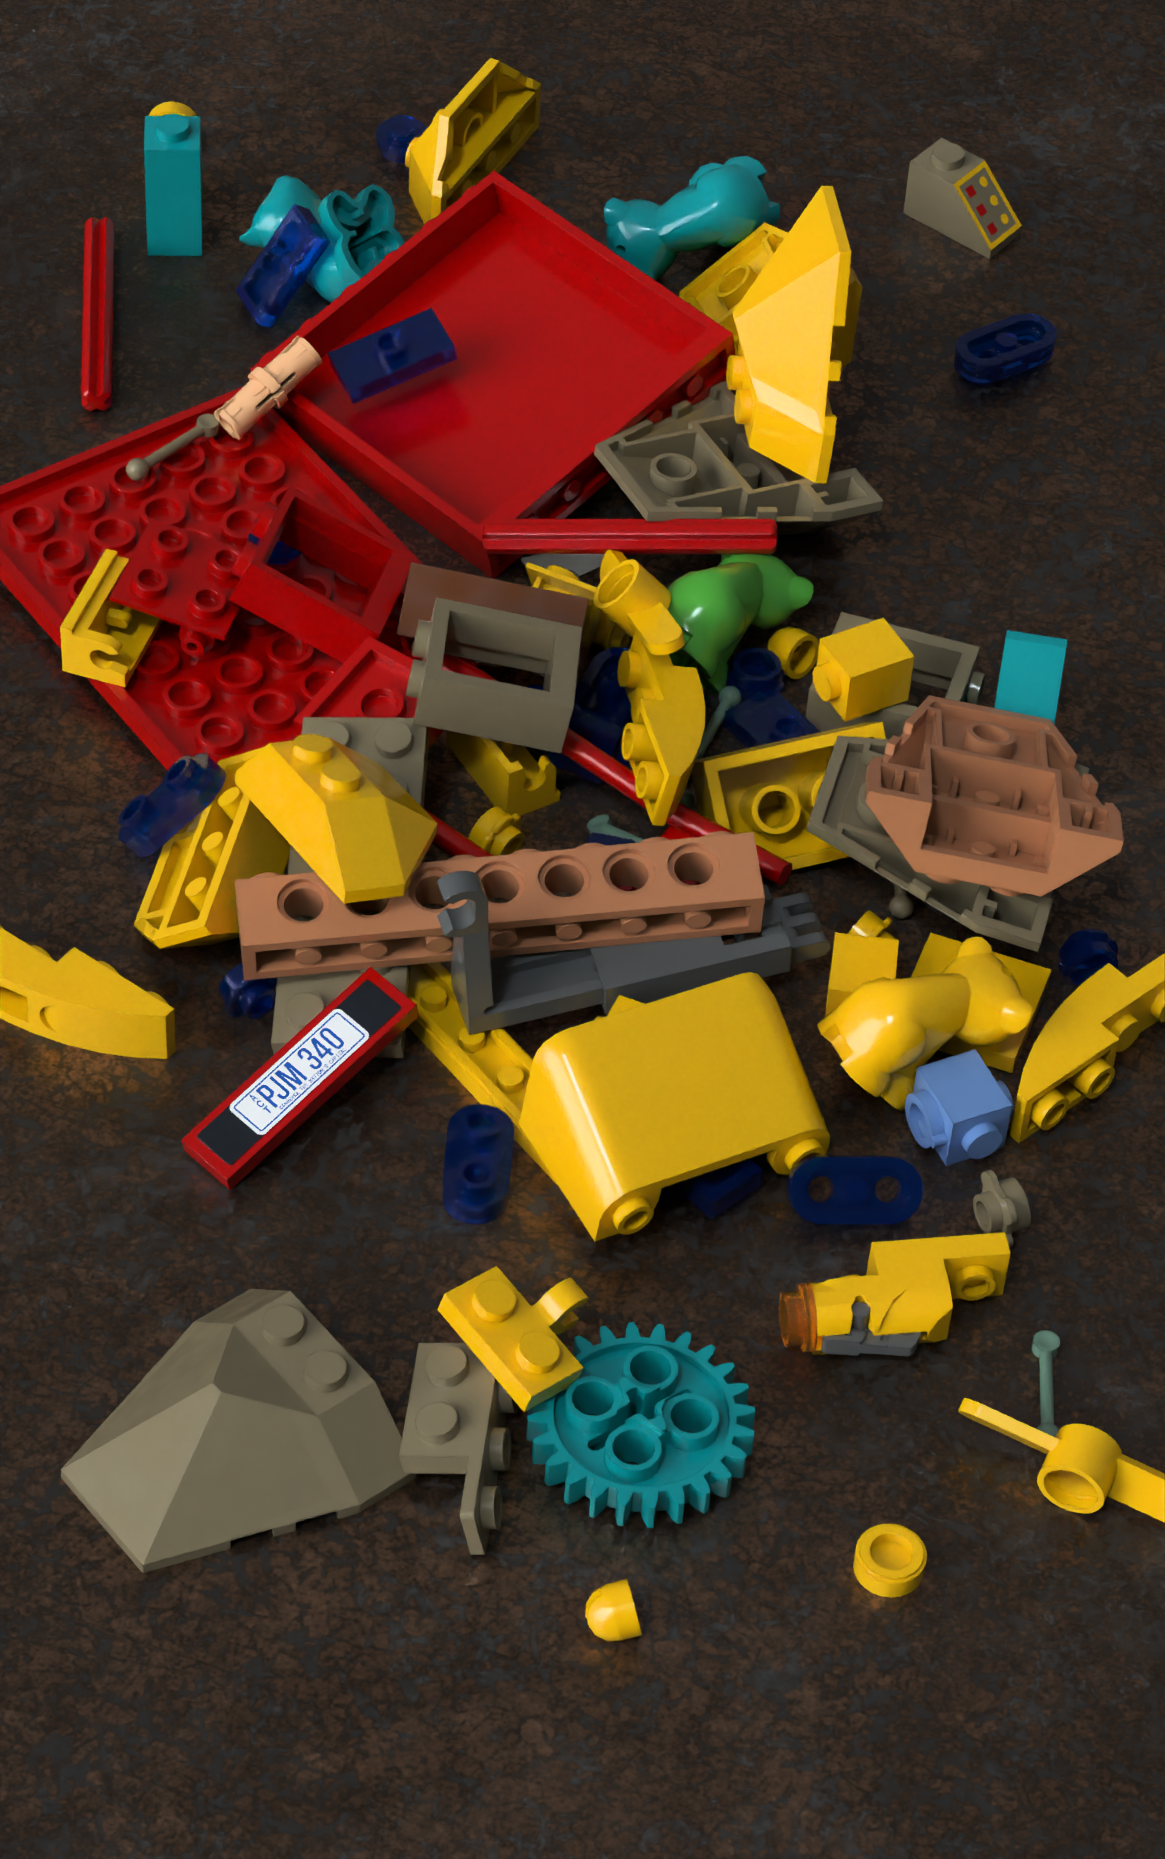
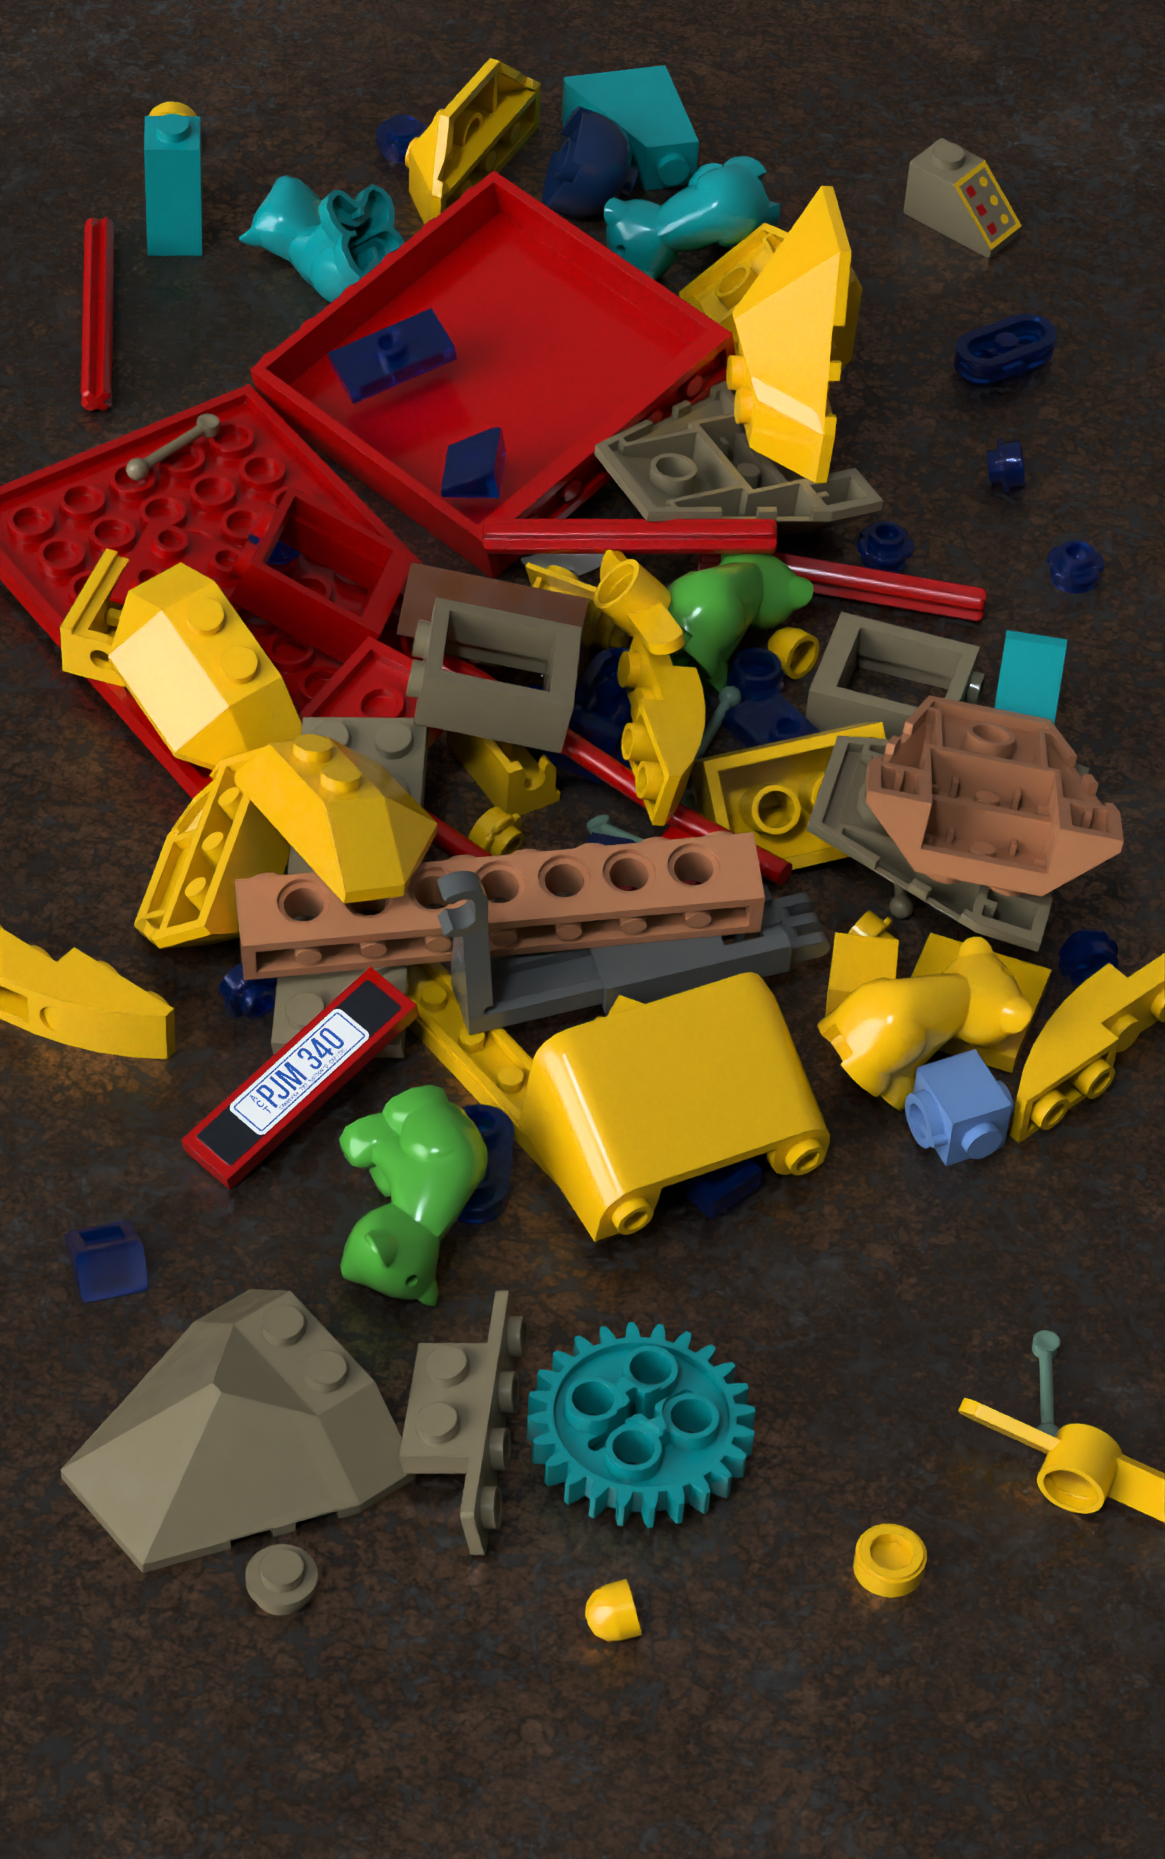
clear blue plate [118,753,226,857] -> none
light nougat pin [214,336,322,440] -> none
clear blue plate [236,204,331,328] -> none
yellow plate [437,1266,589,1412] -> none
yellow plate [779,1232,1011,1356] -> none
clear blue plate [787,1155,923,1224] -> none
yellow brick [812,617,915,722] -> none
dark tan plate [973,1170,1031,1248] -> none
none -> clear blue slope [64,1220,149,1302]
none -> yellow wedge [108,562,302,770]
none -> dark tan plate [245,1544,318,1615]
none -> bright green animal [339,1085,489,1307]
none -> clear blue slope [441,427,507,498]
none -> dark blue cylinder [542,106,638,219]
none -> teal slope [561,65,699,191]
none -> red axle [698,552,987,622]
none -> clear blue plate [857,521,914,572]
none -> clear blue plate [987,438,1026,494]
none -> clear blue plate [1047,540,1105,594]

